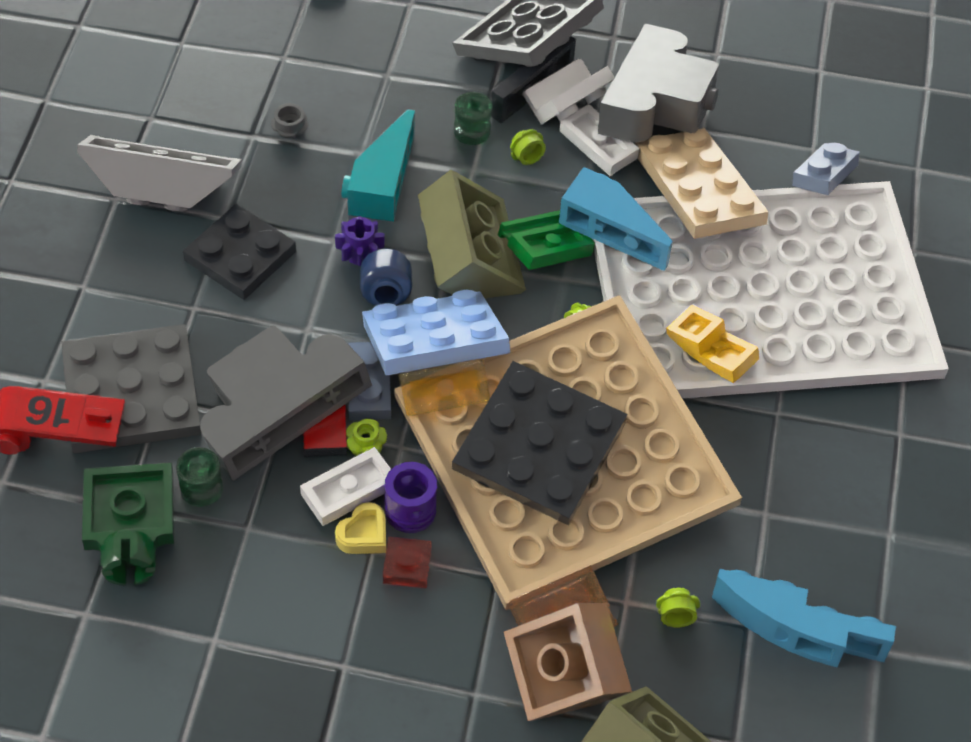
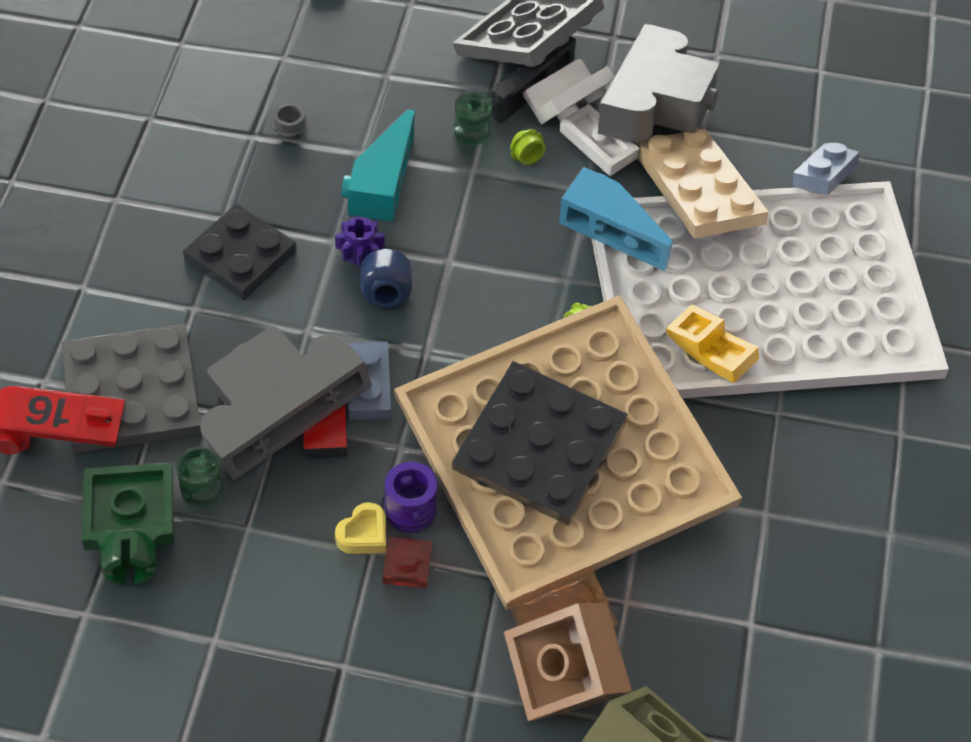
light grey wedge [77,135,242,211] -> none
white plate [300,447,391,526] -> none
lime plate [346,418,387,456] -> none
light blue plate [362,290,510,376] -> none
clear yellow slope [398,359,490,417] -> none
olive slope [418,169,526,298] -> none
green plate [497,210,595,270] -> none
lime plate [656,587,700,627] -> none
dark azure slope [712,569,896,668] -> none

